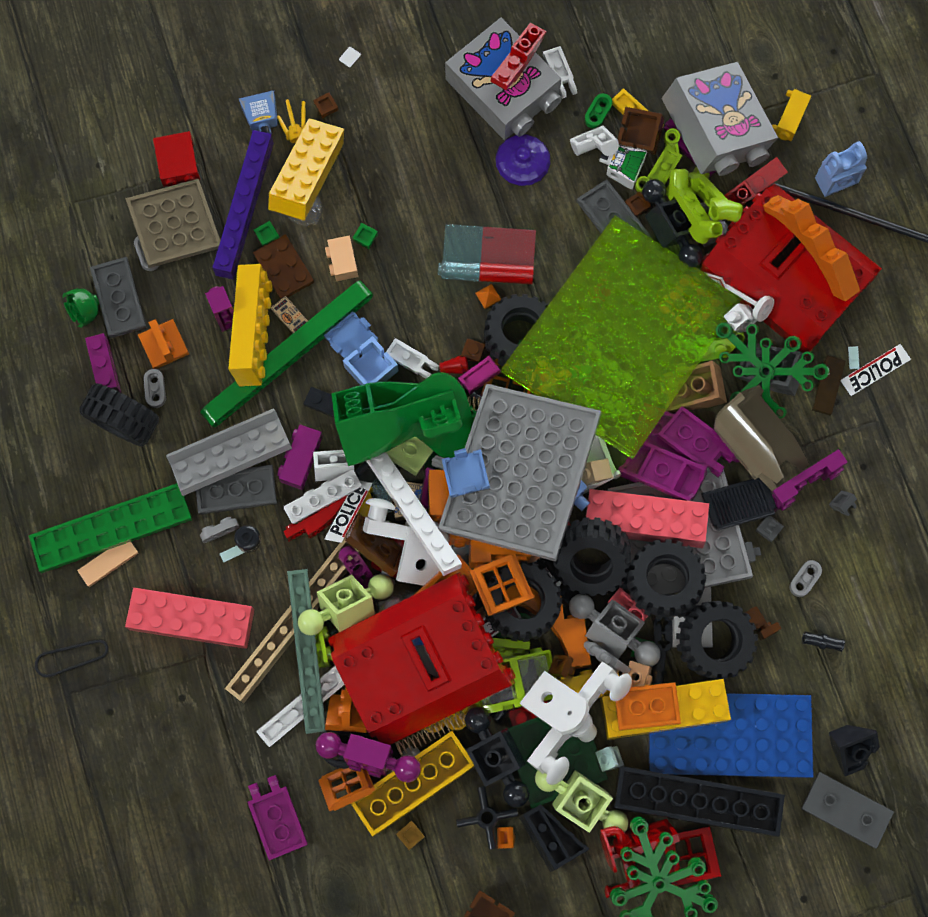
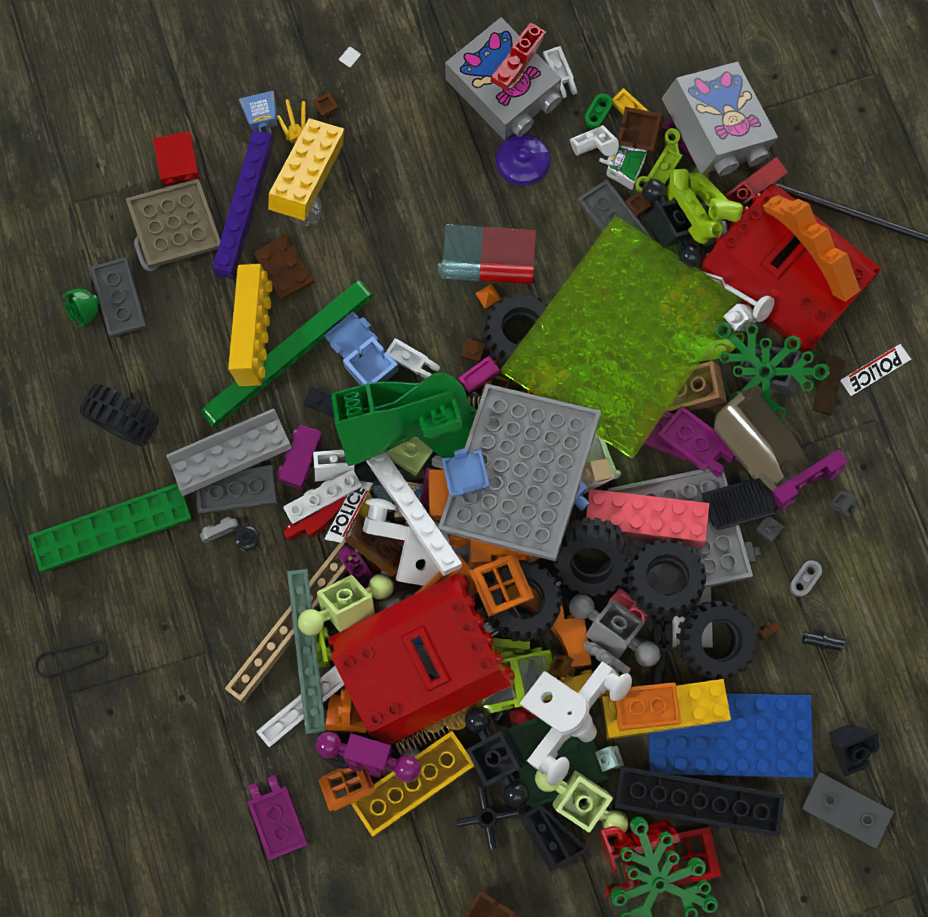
light nougat tile [77,542,139,587] -> none
magenta brick [85,333,121,393] -> none
coral brick [125,588,254,649] -> none
orange bracket [138,319,189,369] -> none
light grey plate [144,369,166,408] -> none
magenta brick [205,286,234,332] -> none
light aqua piece [220,546,245,562] -> none
green plate [254,221,280,246] -> none
tile [271,296,308,333] -> none
light nougat brick [325,235,358,282] -> none
green plate [352,223,378,249] -> none
pearl gold plate [396,821,425,850] -> none
red cone [439,355,469,374] -> none
orange slope [497,827,516,848] -> none
magenta piece [618,437,707,501] -> none
light nougat brick [628,661,653,687] -> none
reddish brown plate [745,606,767,631] -> none
yellow brick [772,89,811,141] -> none
light blue brick [815,141,867,197] -> none
light aqua piece [848,346,859,369] -> none

